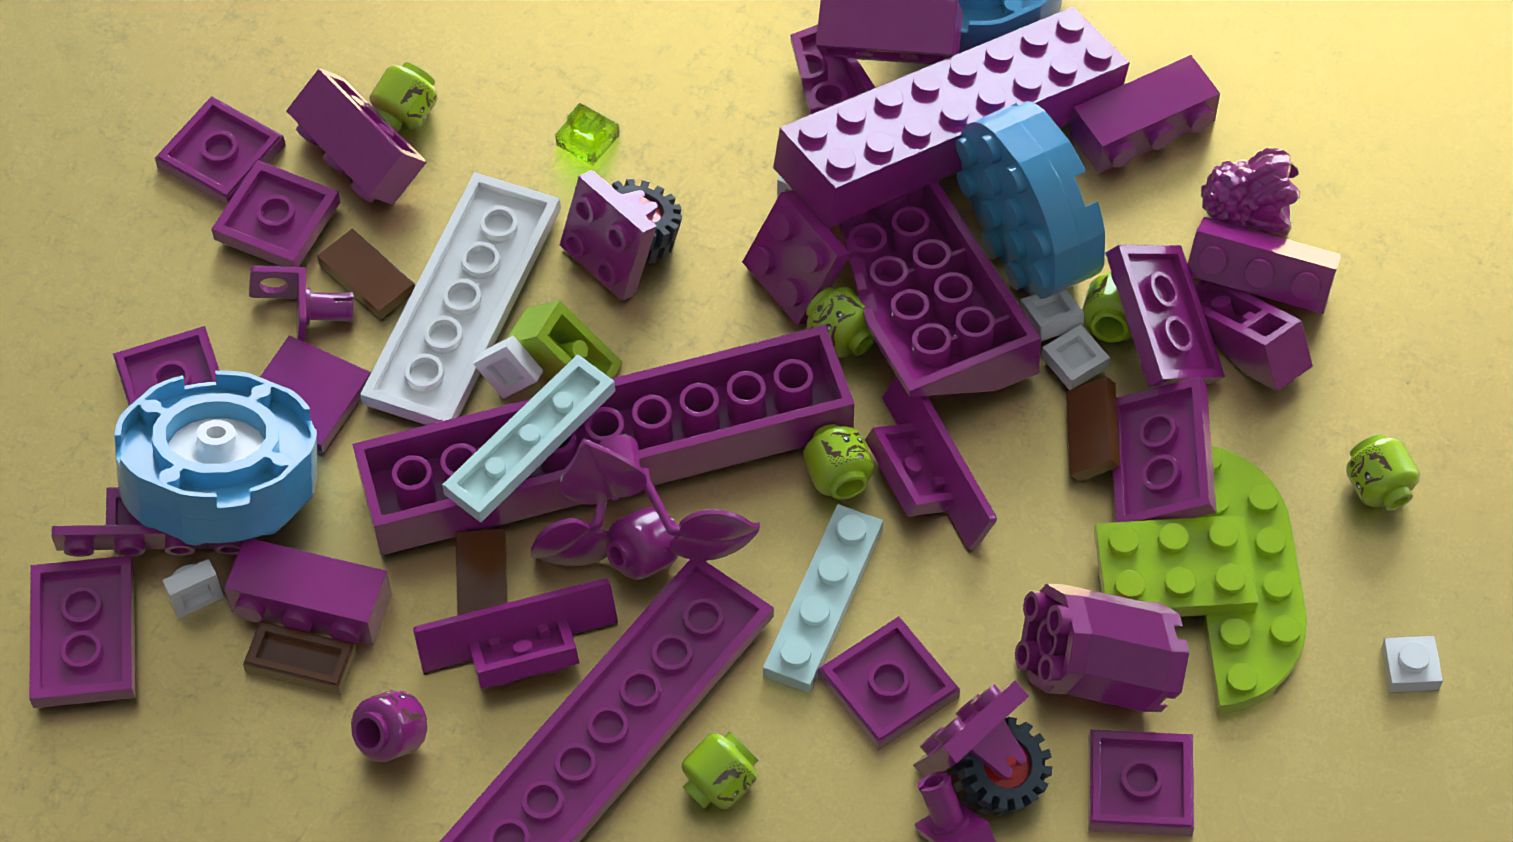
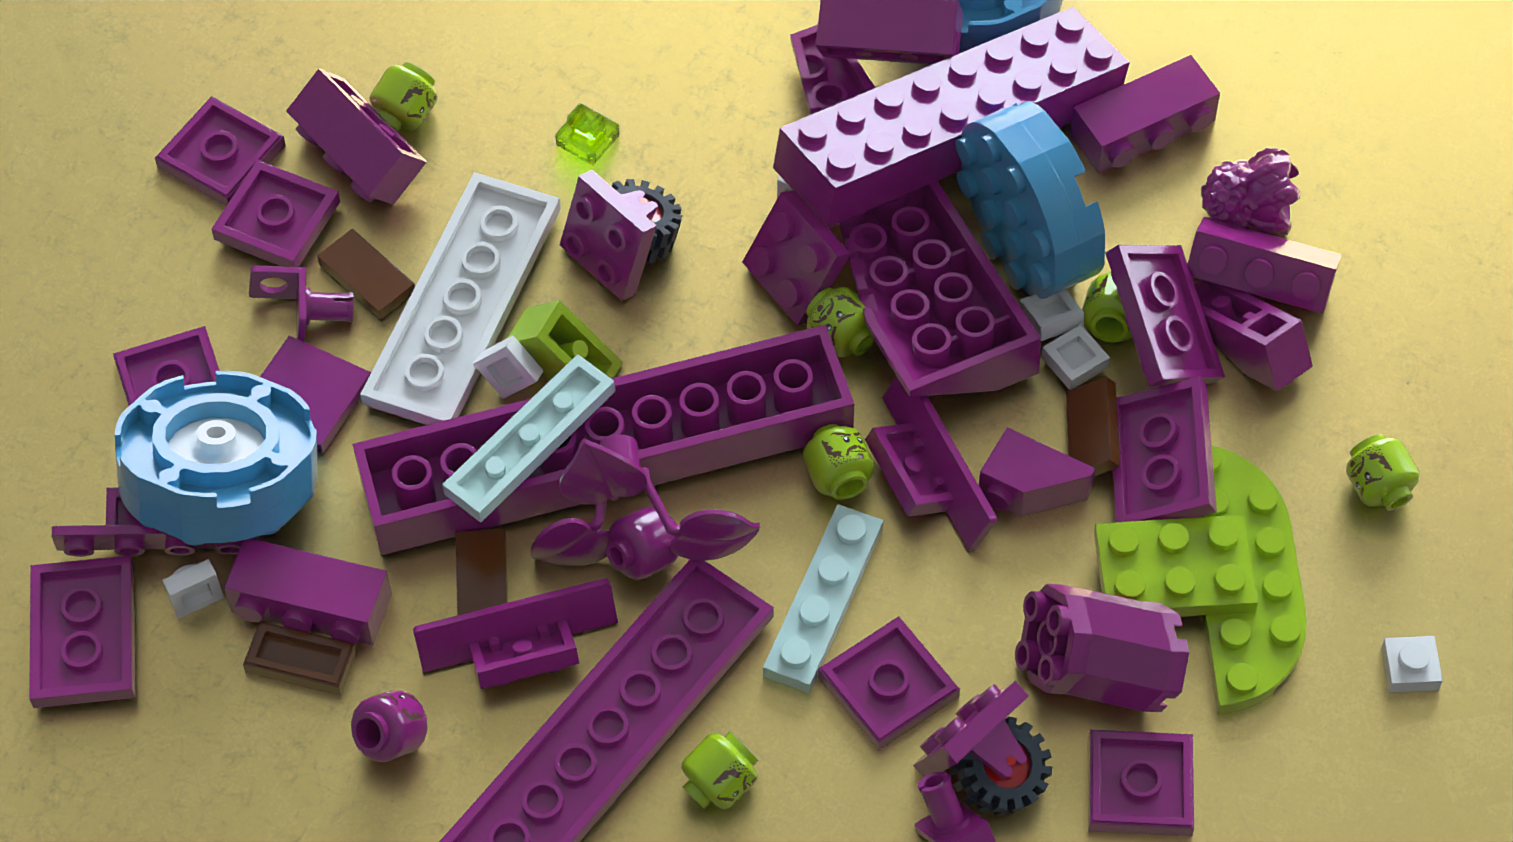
none -> magenta slope [979,427,1095,517]

